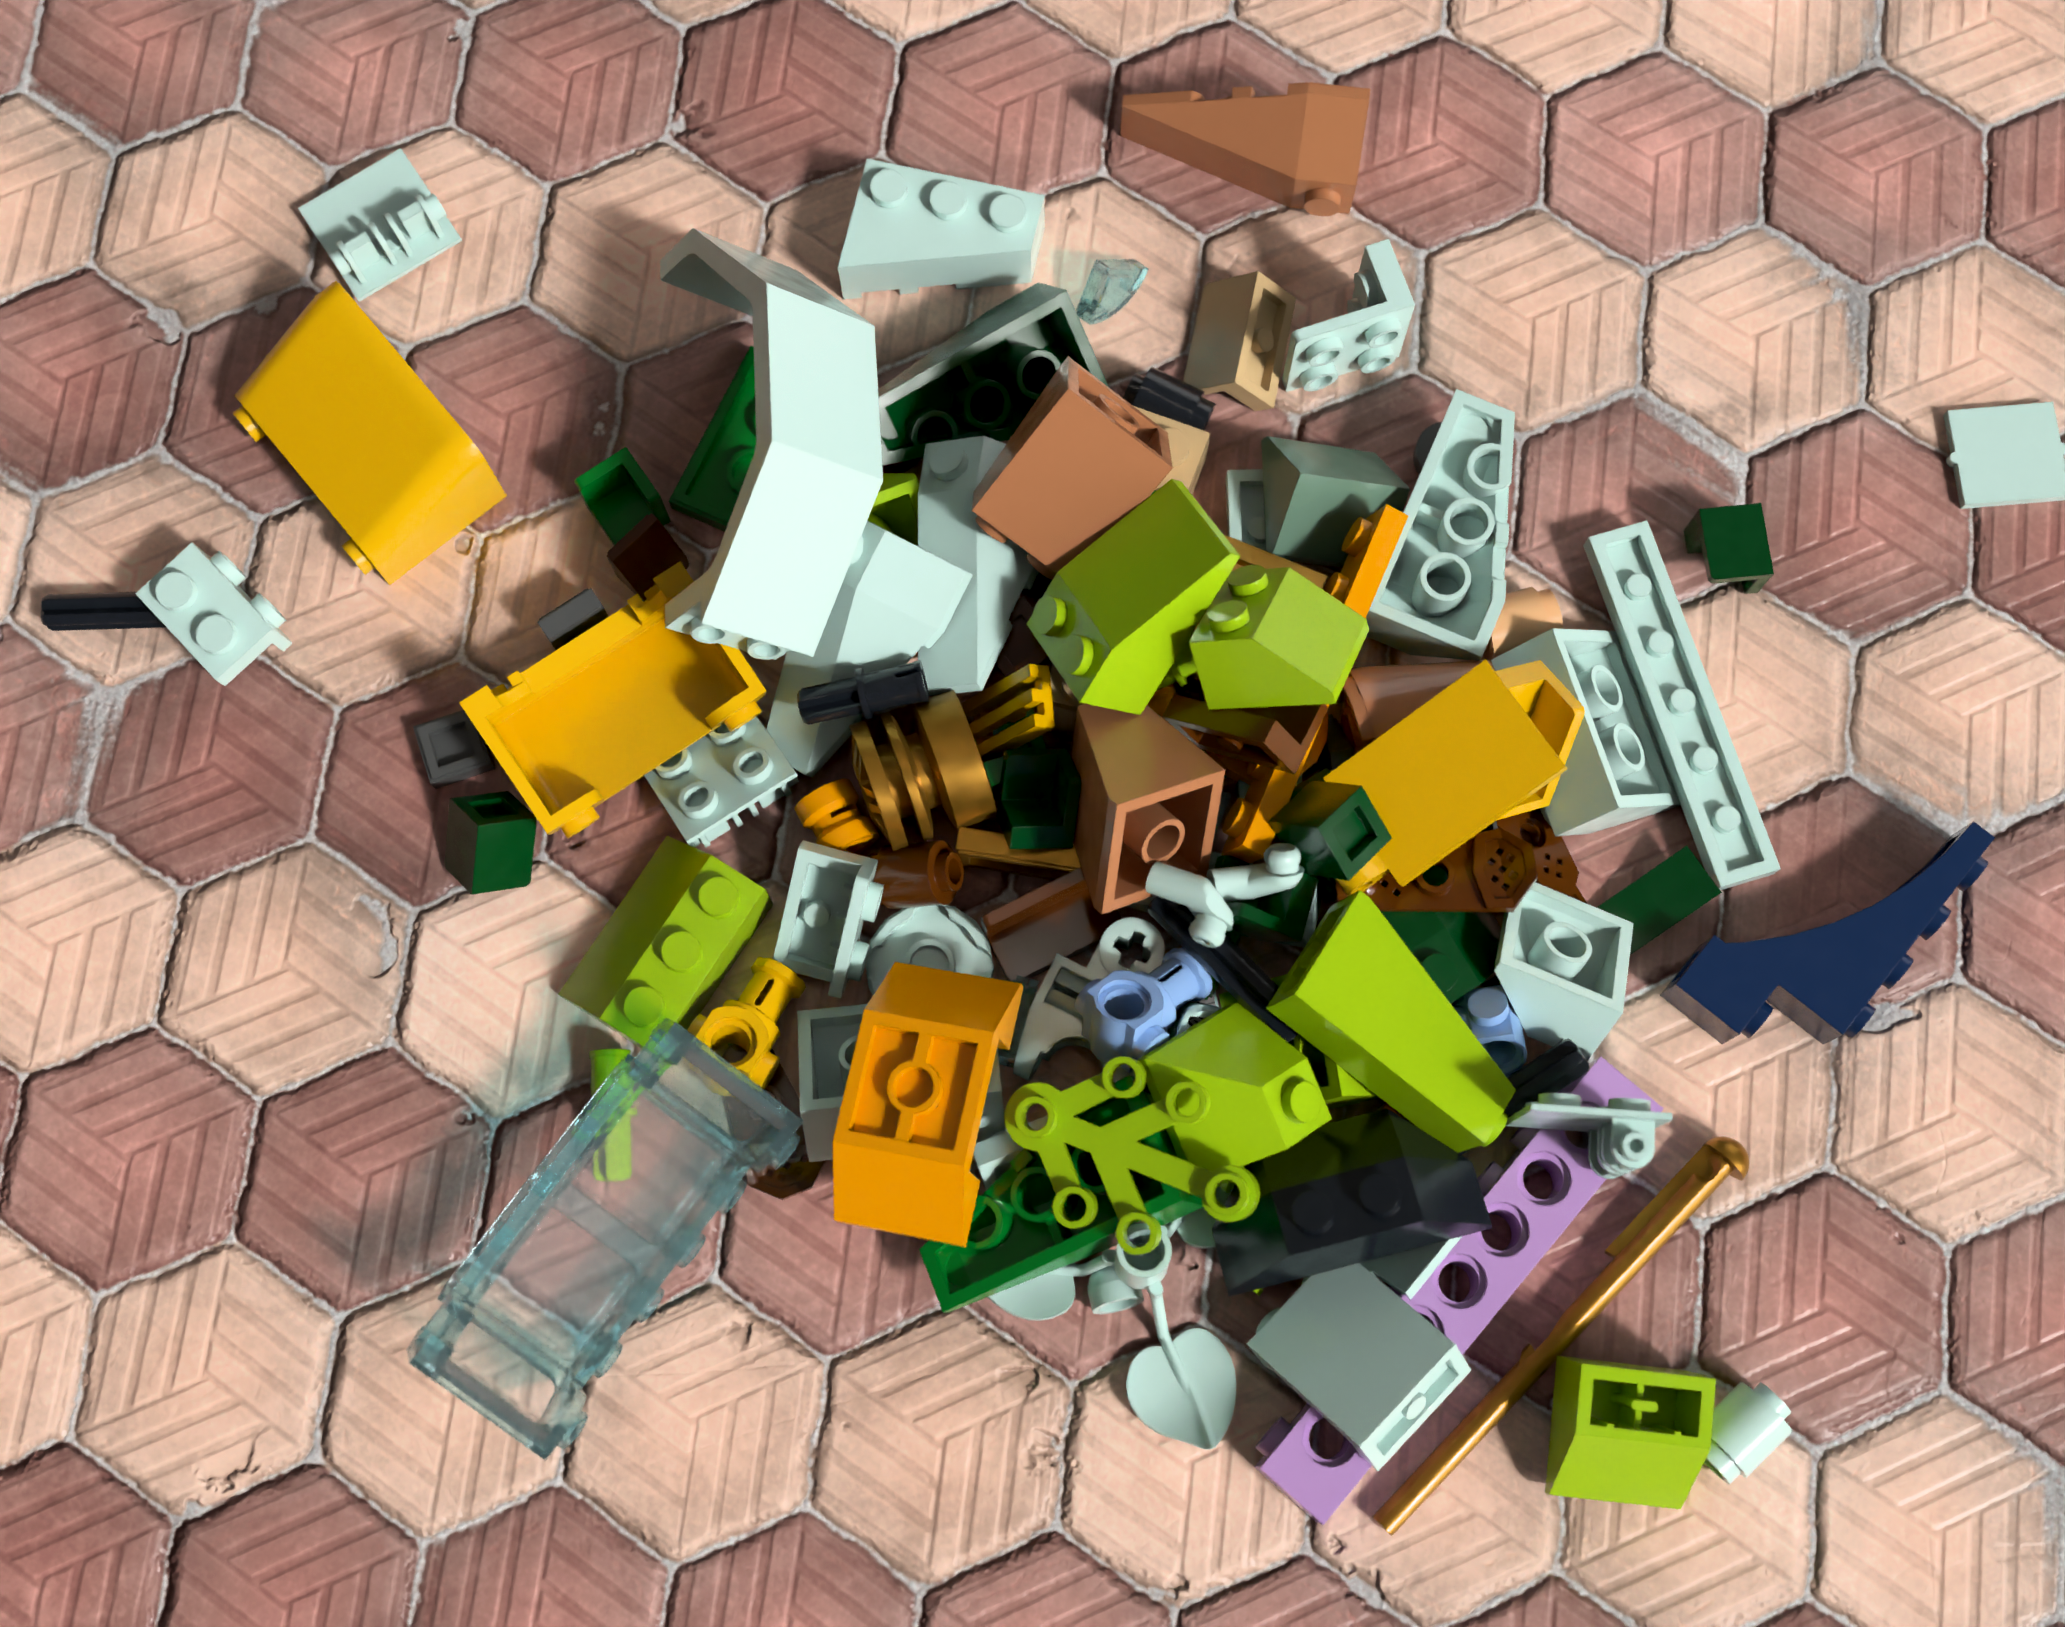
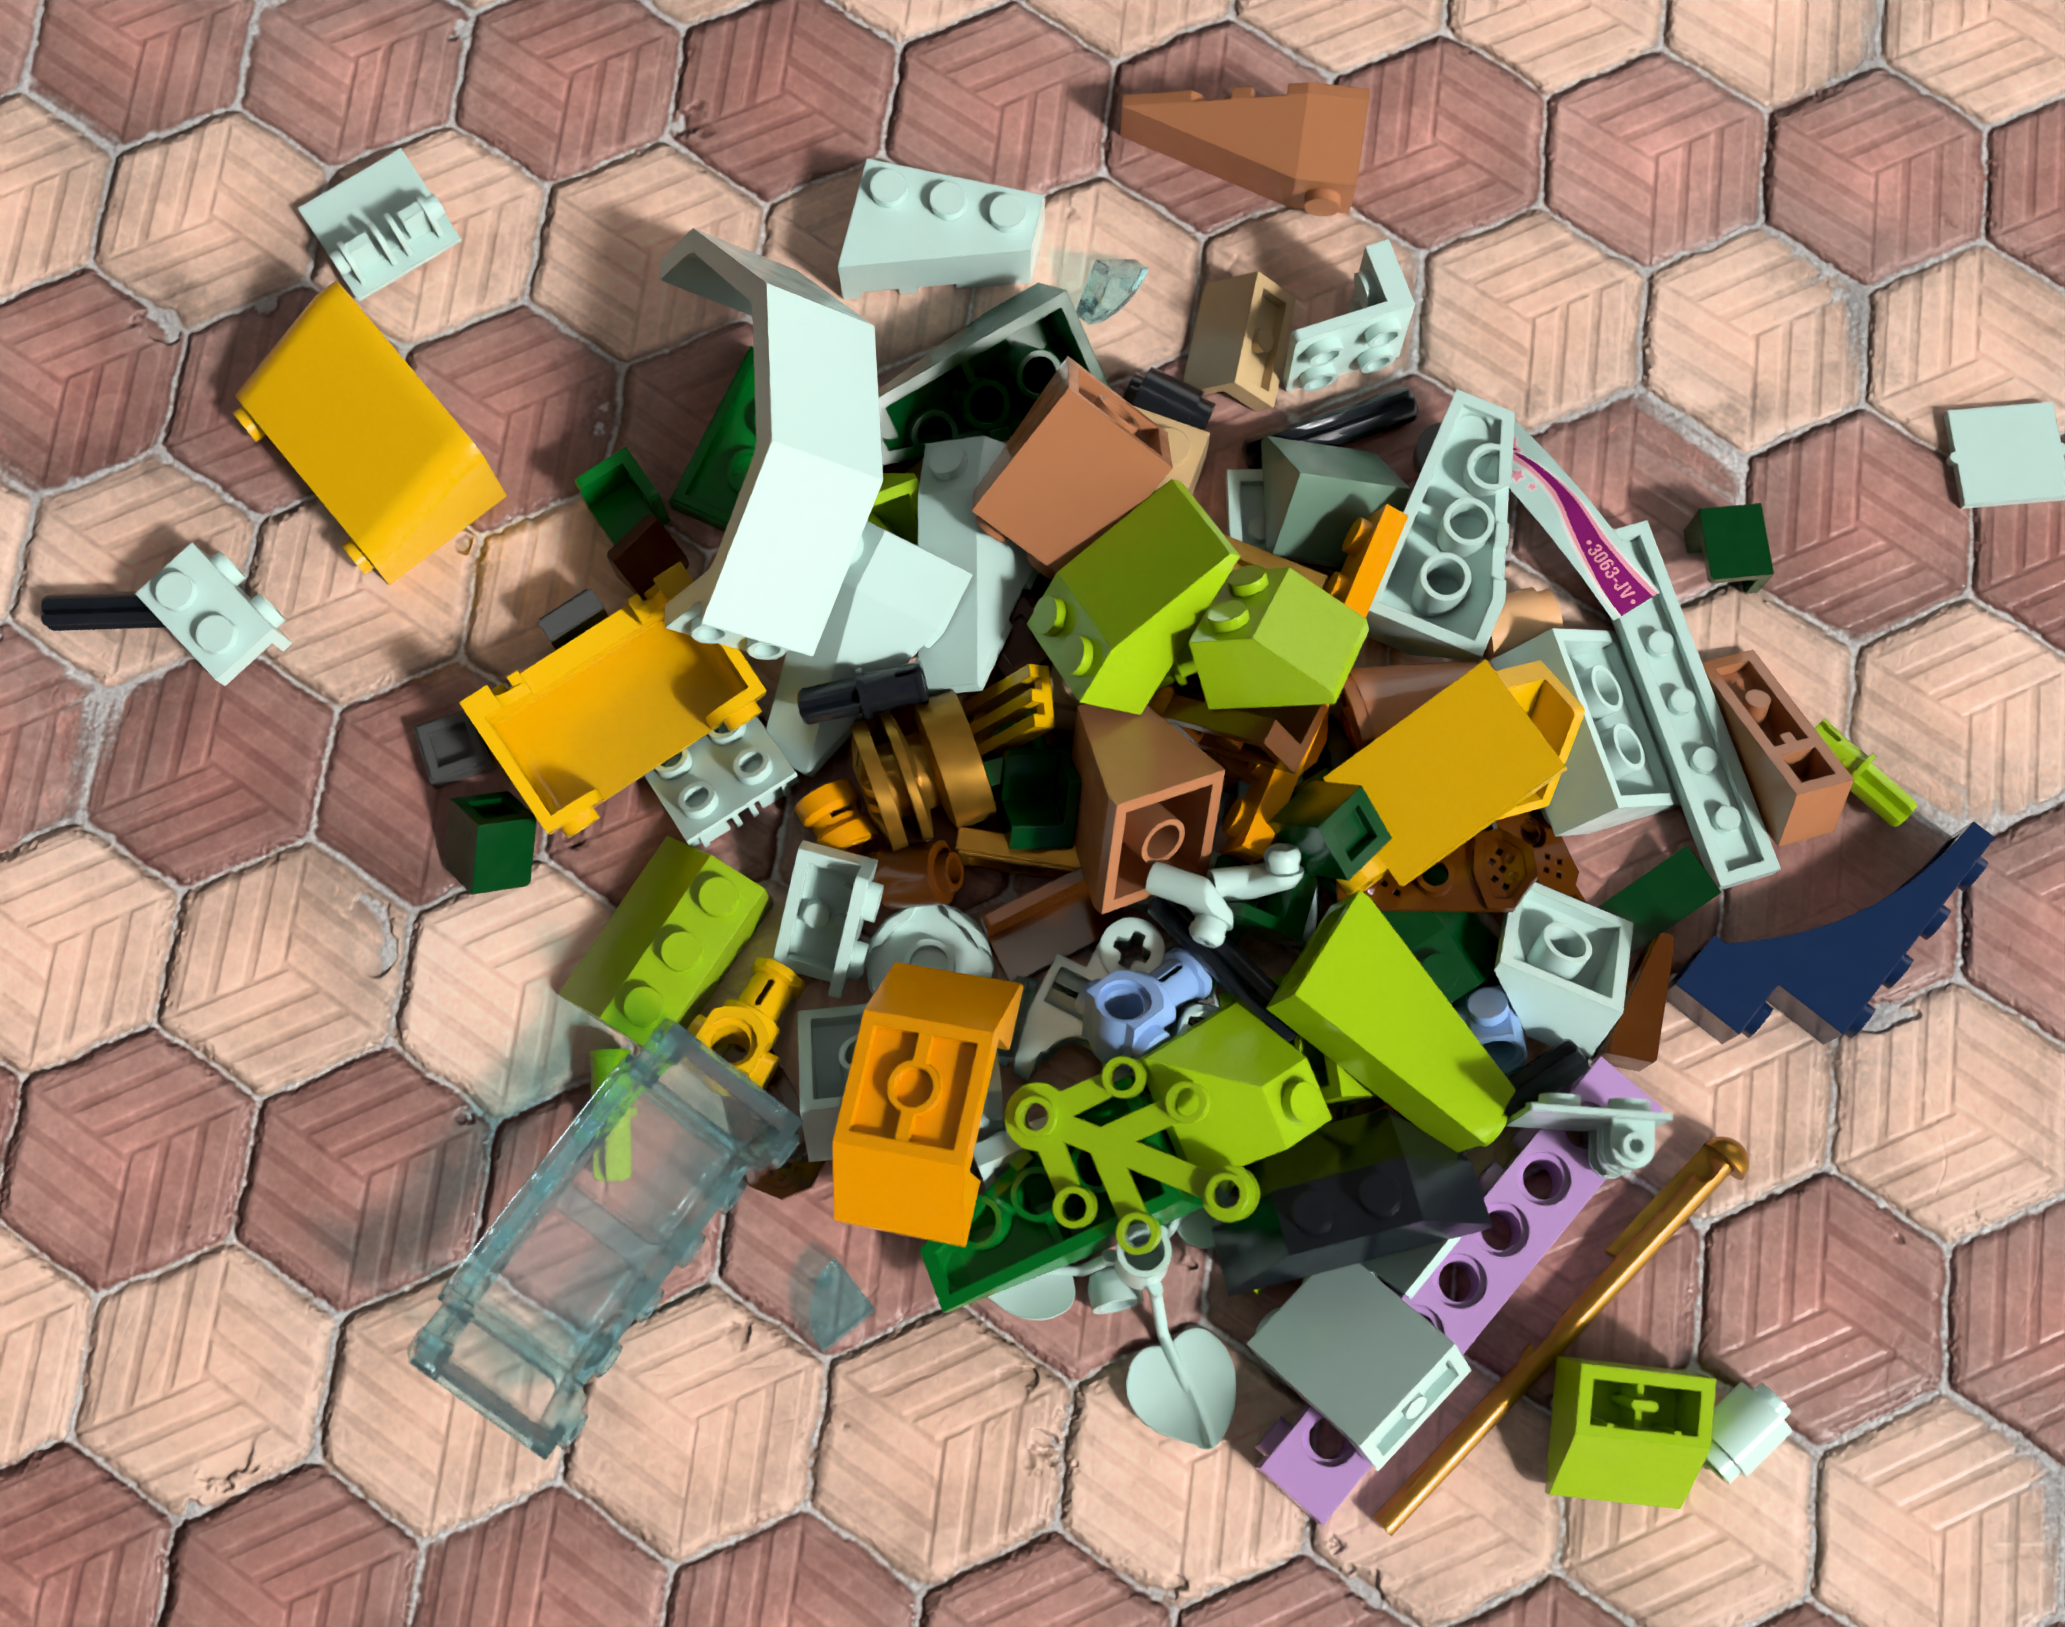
none -> clear light blue tile [809,1257,877,1353]
none -> black axle [1242,387,1419,469]
none -> sticker [1509,420,1660,621]
none -> reddish brown slope [1592,932,1675,1072]
none -> nougat slope [1702,650,1854,847]
none -> lime axle [1815,718,1917,827]

